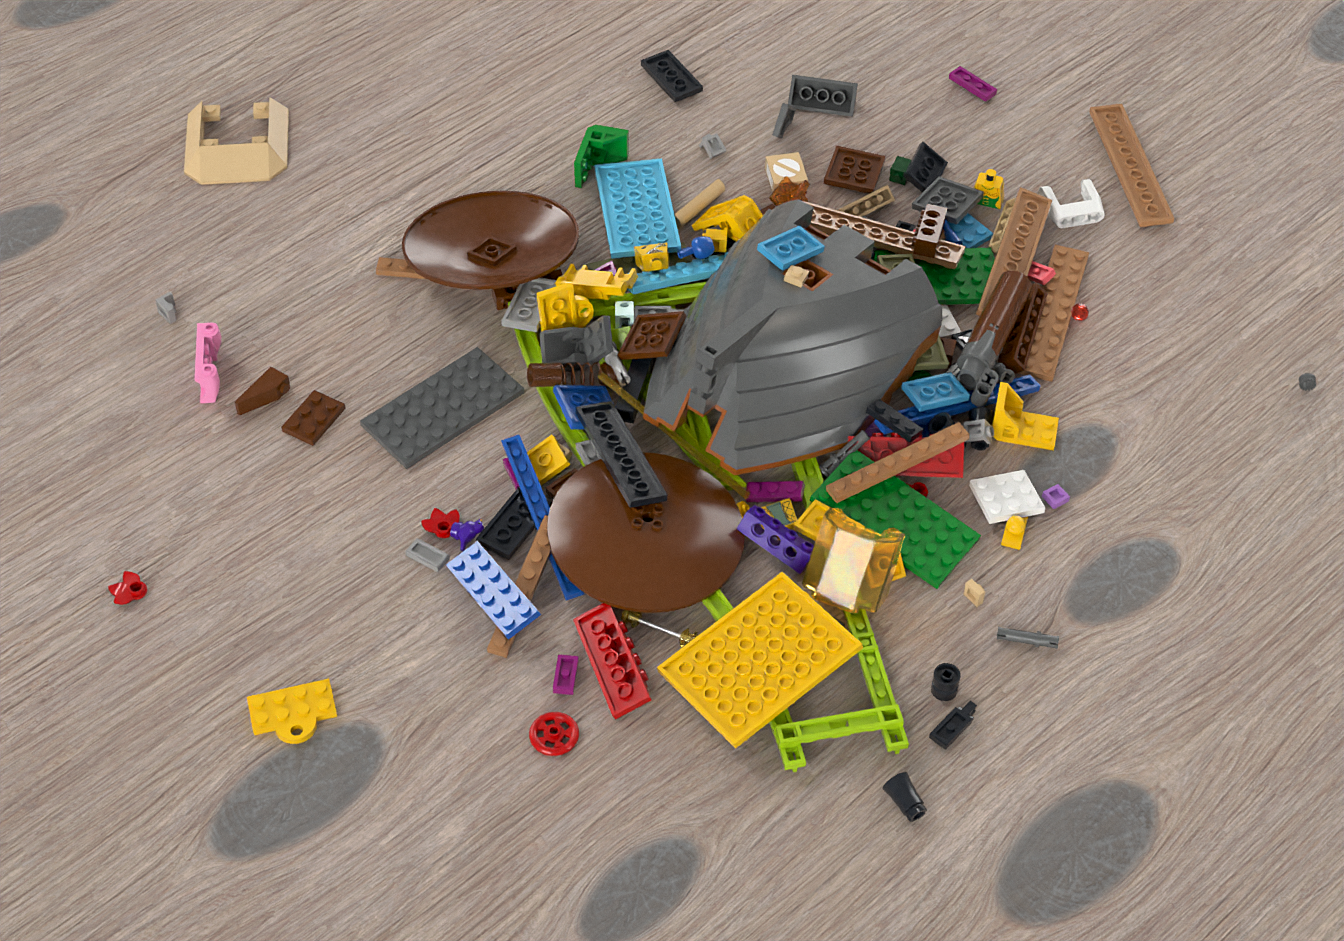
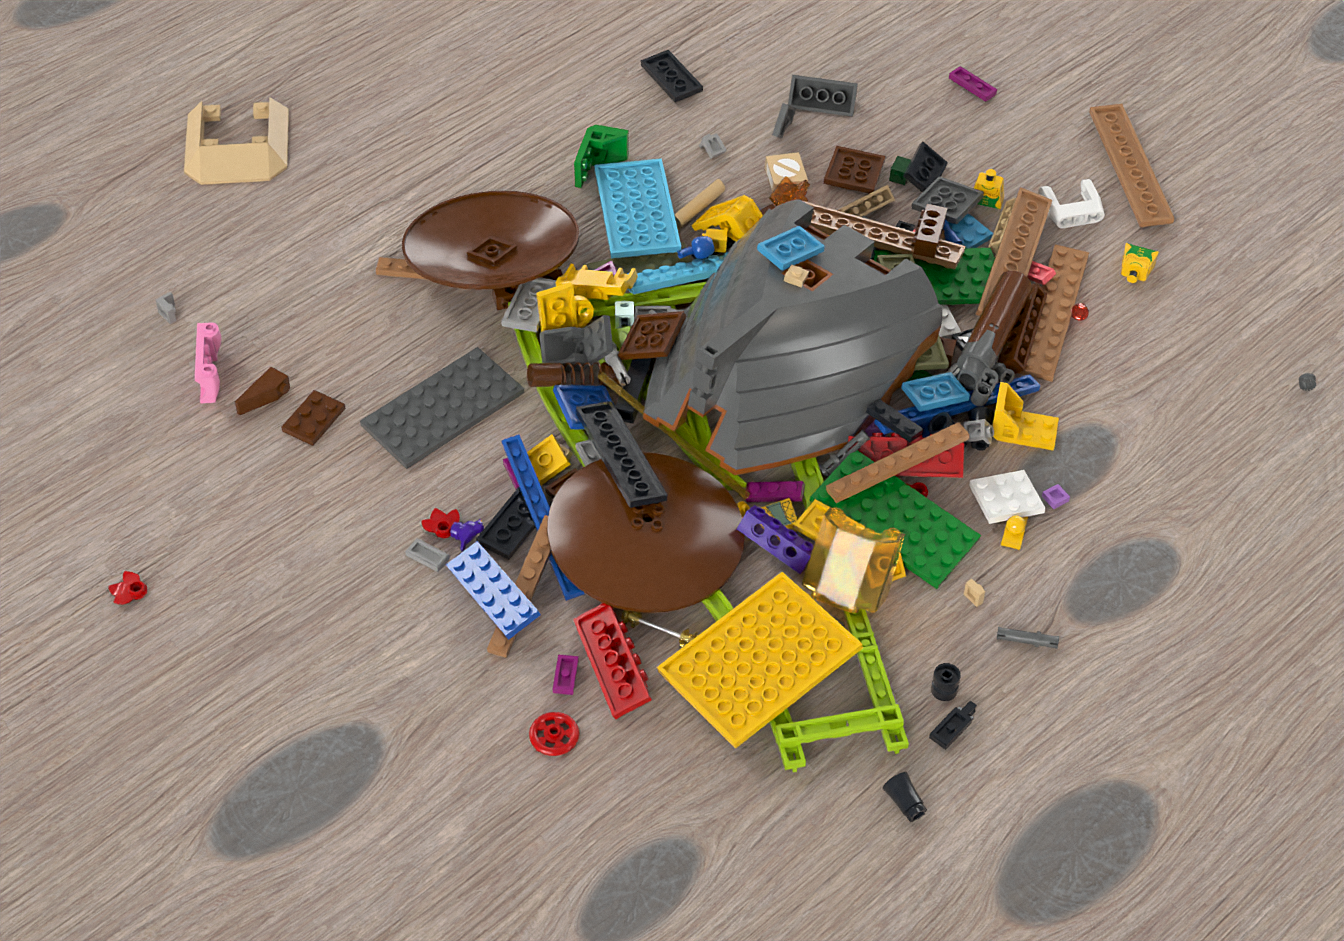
yellow plate [247,679,337,744] -> none
yellow torso [634,242,669,272] -> none
none -> yellow torso [1121,243,1159,283]

